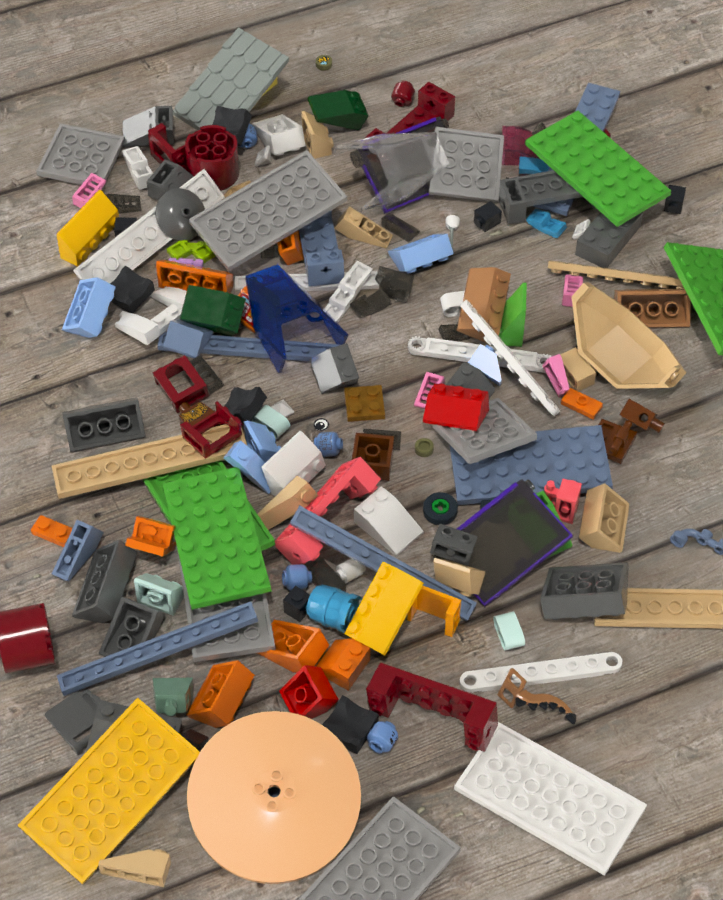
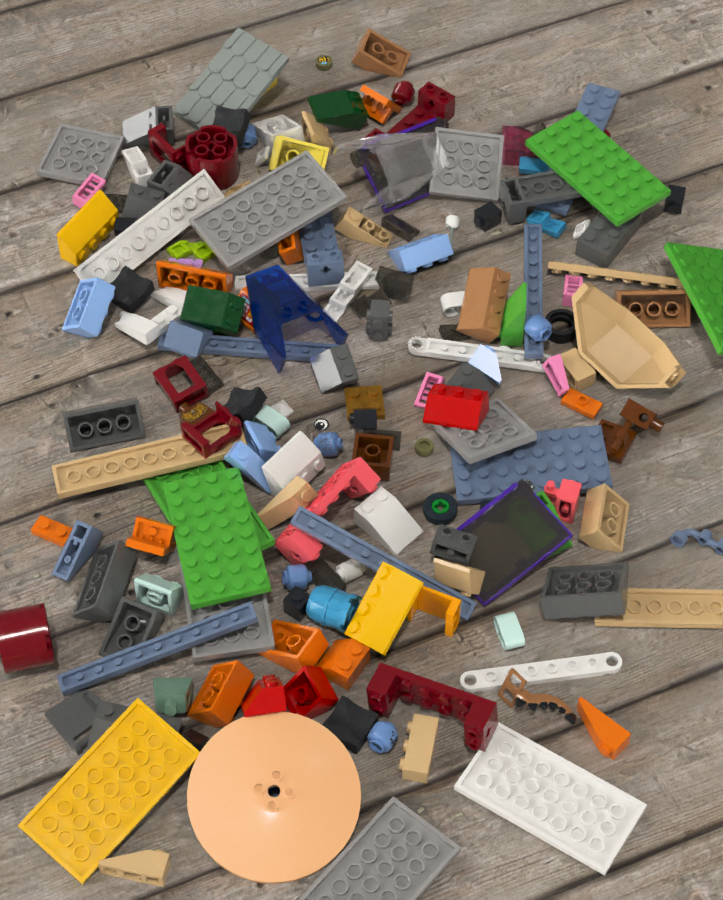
dark grey dish [155,188,205,241] -> none
white plate [460,300,560,416] -> none
none -> dark grey slope [122,183,165,220]
none -> red slope [241,674,287,717]
none -> light yellow slope [268,135,329,171]
none -> black brick [349,408,377,429]
none -> medium nougat slope [351,29,411,78]
none -> orange bracket [360,84,402,125]
none -> dark grey brick [366,299,393,341]
none -> tan brick [399,713,439,783]
none -> sand blue plate [524,224,543,359]
none -> medium blue head [524,314,552,342]
none -> black tyre [545,309,576,344]
none -> orange slope [577,697,631,761]

